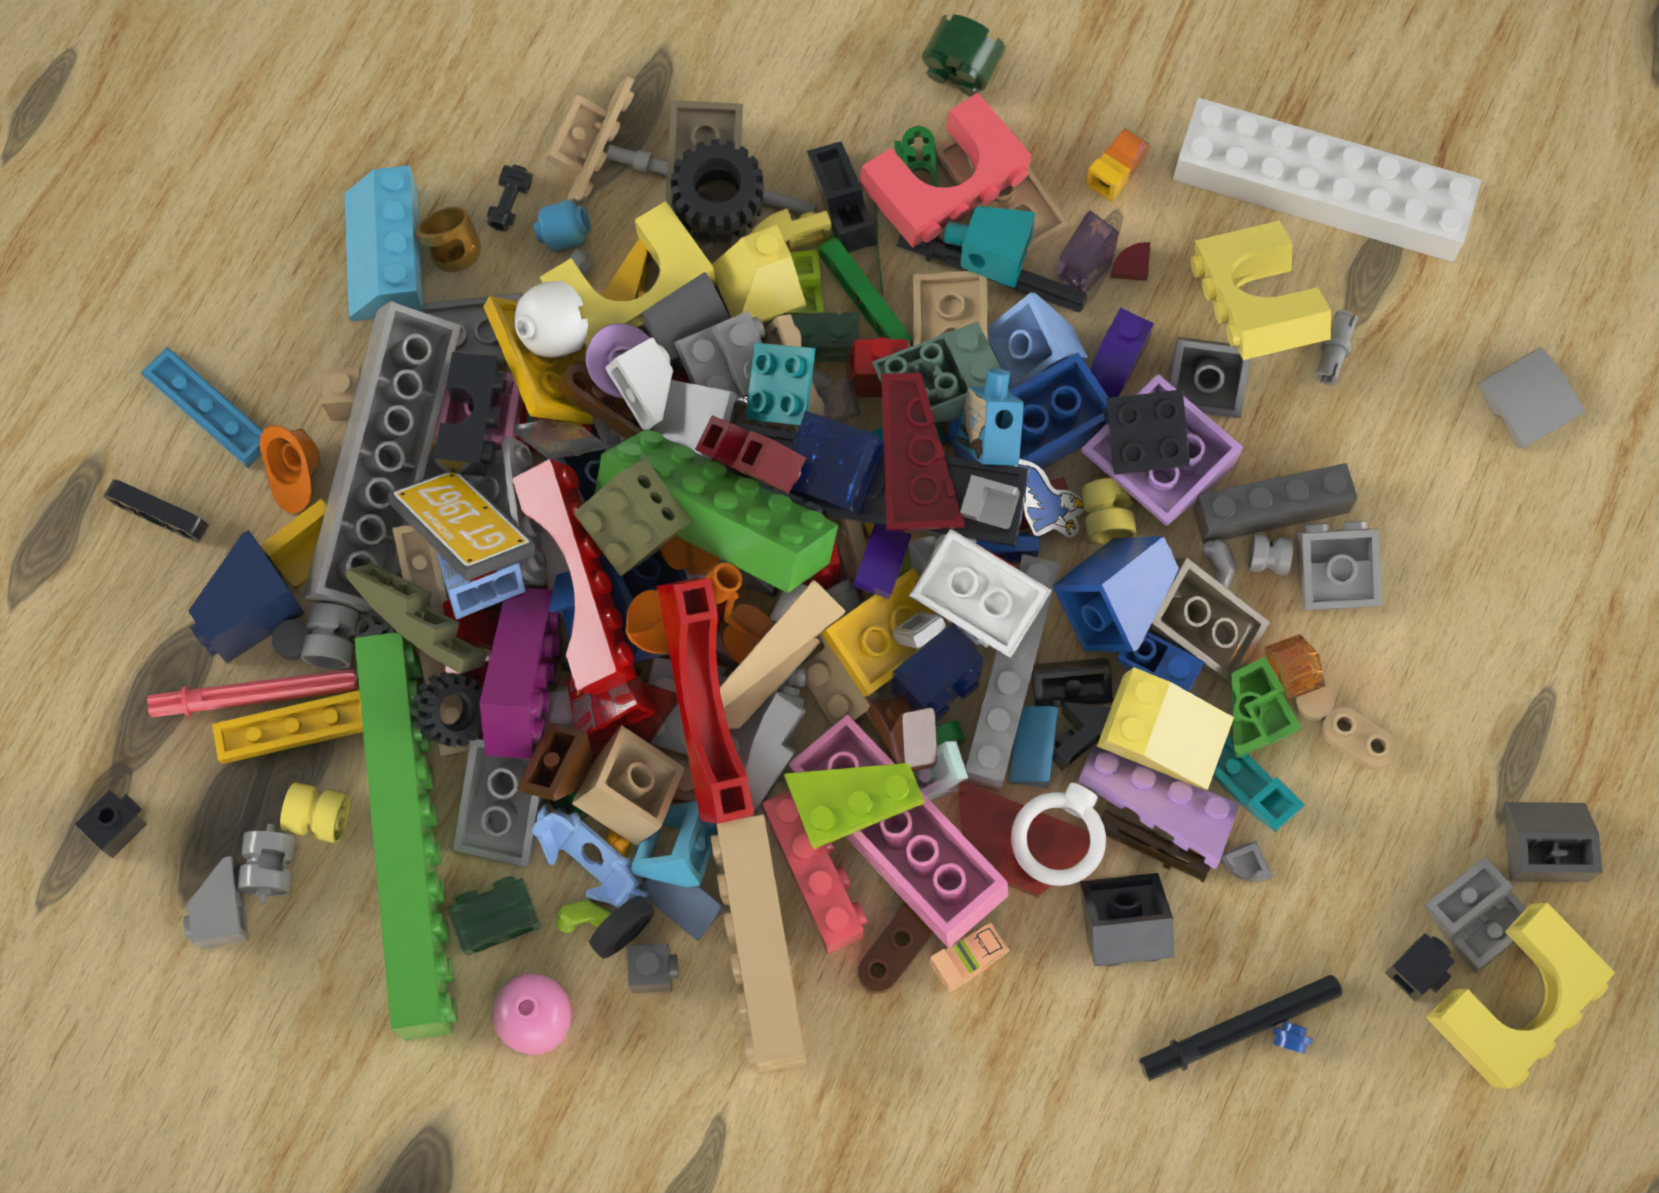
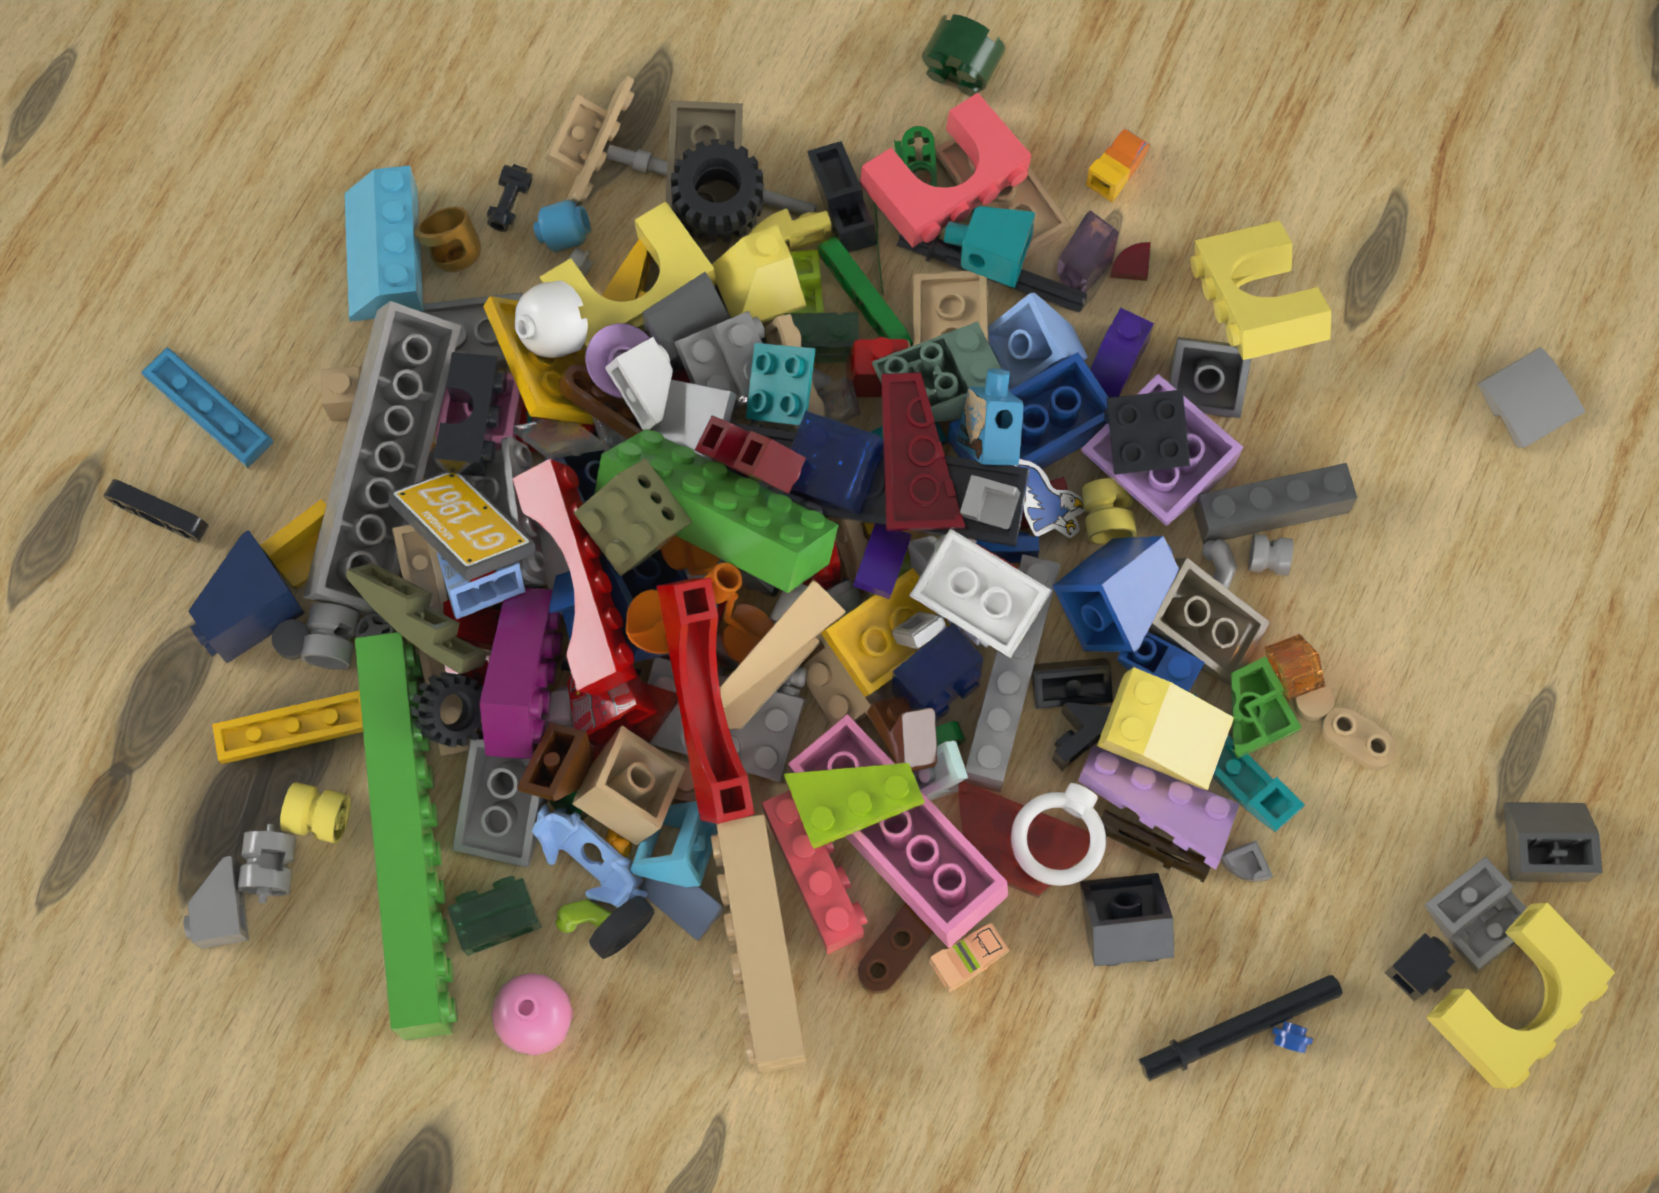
black brick [75,790,147,858] -> none
coral axle [147,669,359,717] -> none
orange piece [260,425,320,514] -> none
dark grey brick [627,943,679,993] -> none
light grey slope [746,693,806,817] -> none
dark azure slope [1009,706,1058,788] -> none
white brick [1173,98,1482,262] -> none
light grey plate [1296,521,1382,610] -> none
light grey pin [1314,310,1359,385] -> none

